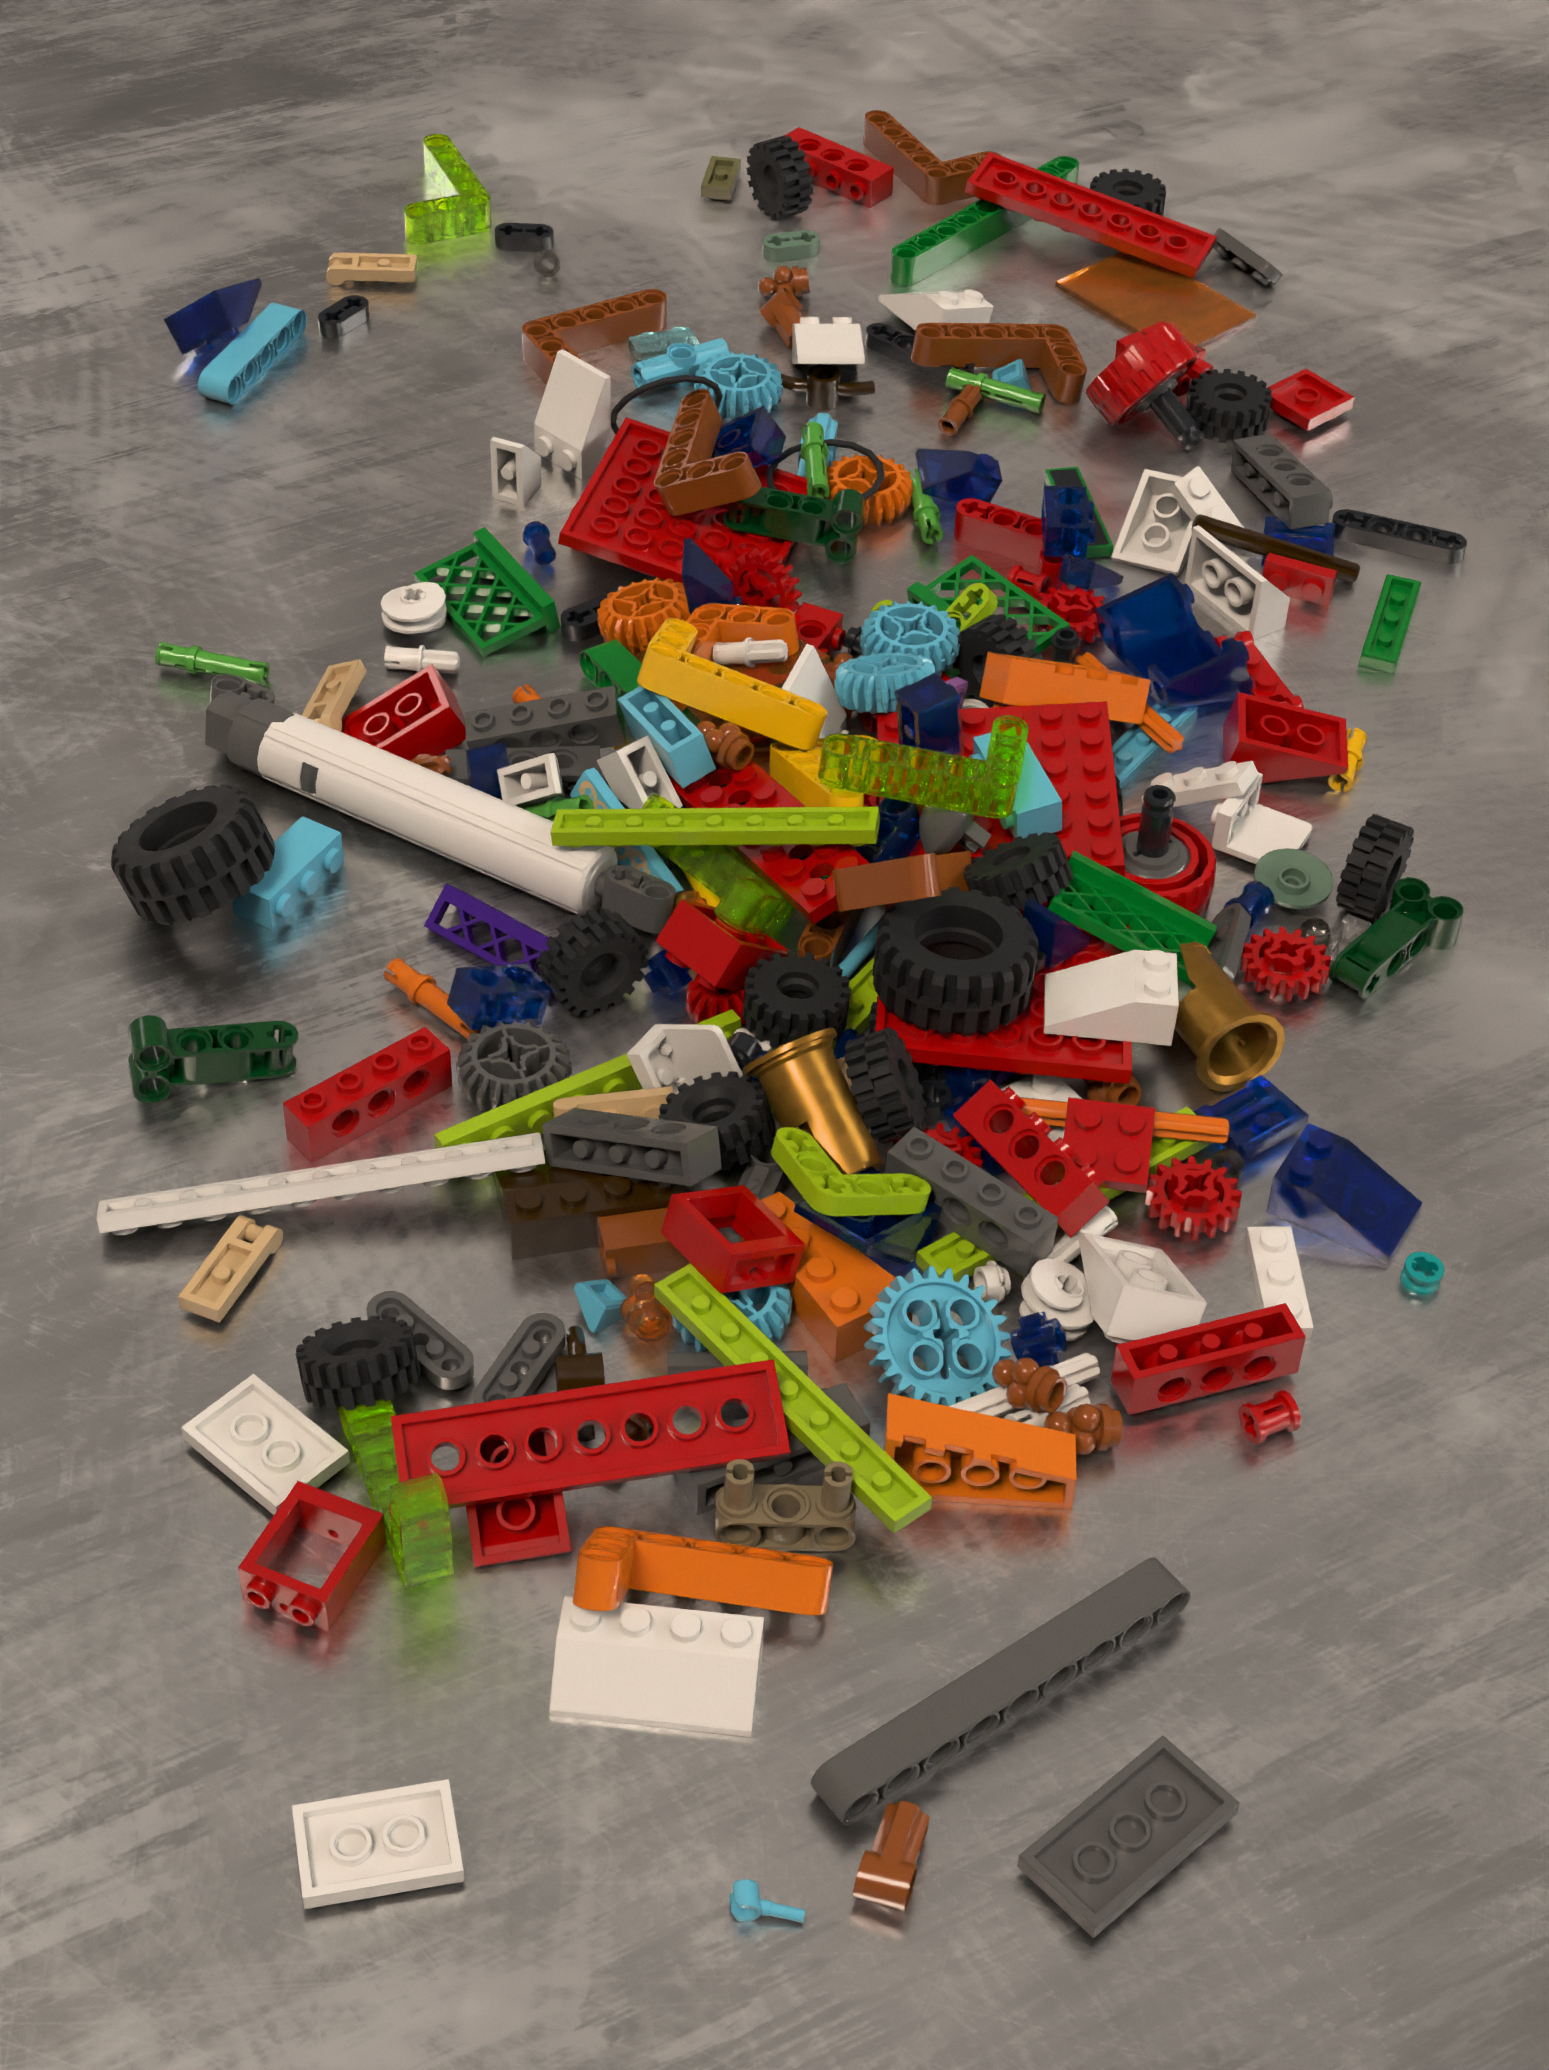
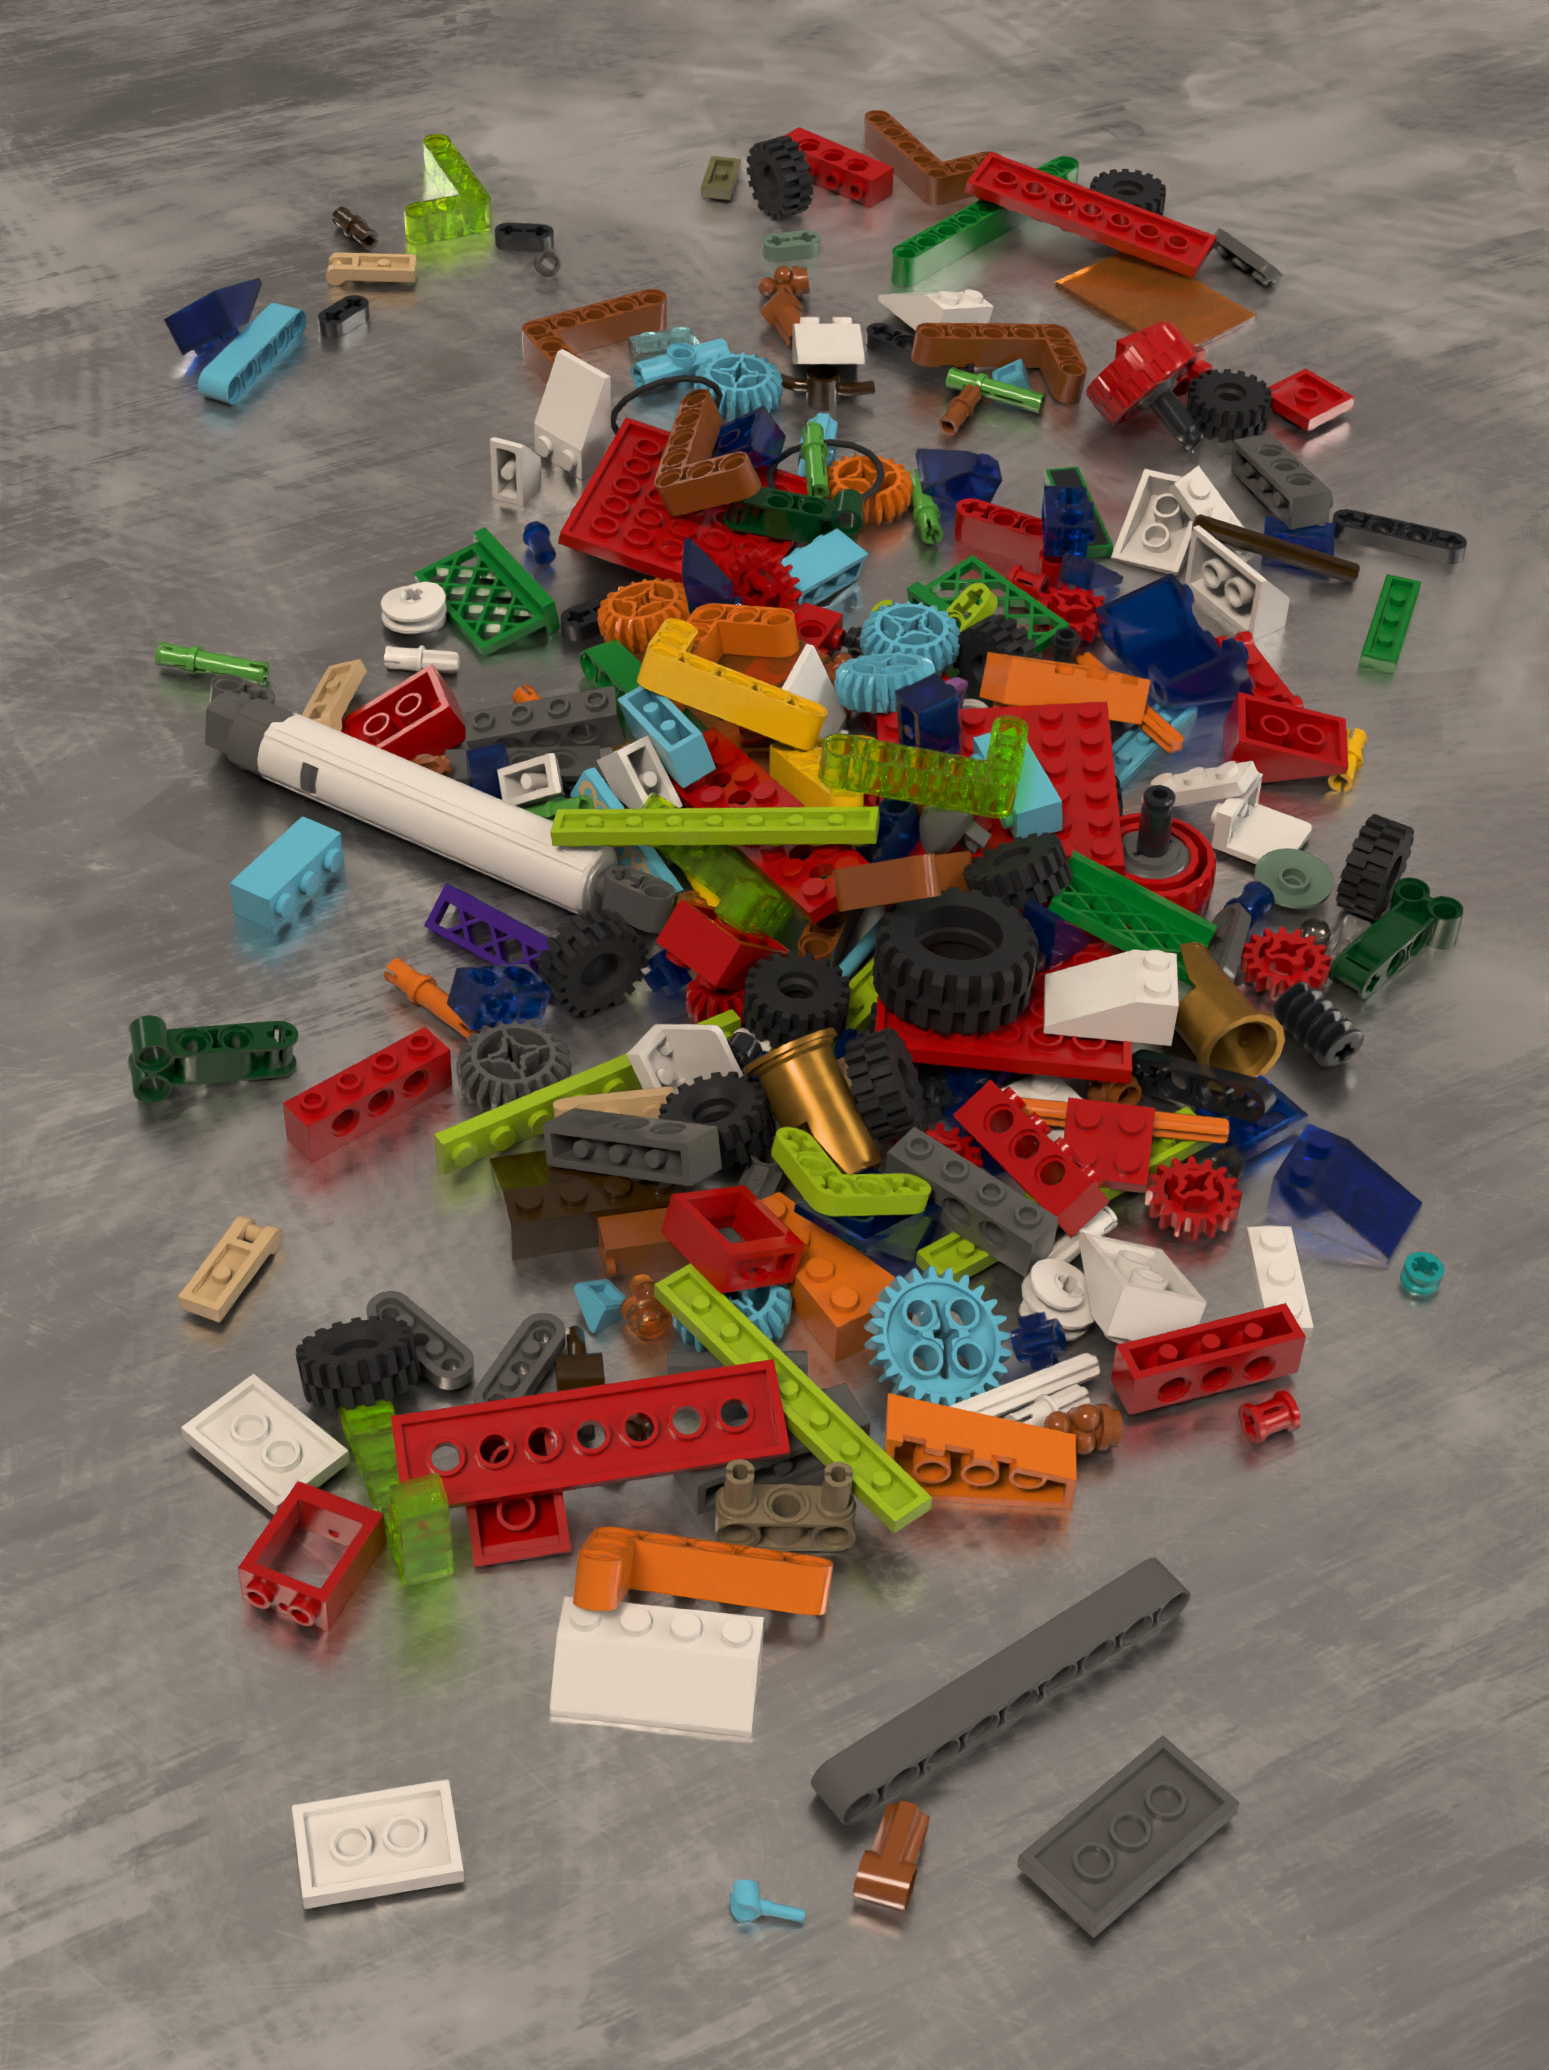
white plate [96,1132,545,1235] -> none
black tyre [111,785,275,925] -> none
dark orange piece [696,721,754,771] -> none
white axle [713,637,788,668] -> none
white plate [973,1260,1011,1305] -> none
dark orange piece [992,1357,1067,1413] -> none
red plate [1262,553,1337,607] -> none
none -> dark brown pin [332,207,379,250]
none -> medium azure brick [781,528,869,613]
none -> black beam [1131,1049,1276,1122]
none -> black piece [1274,981,1364,1068]

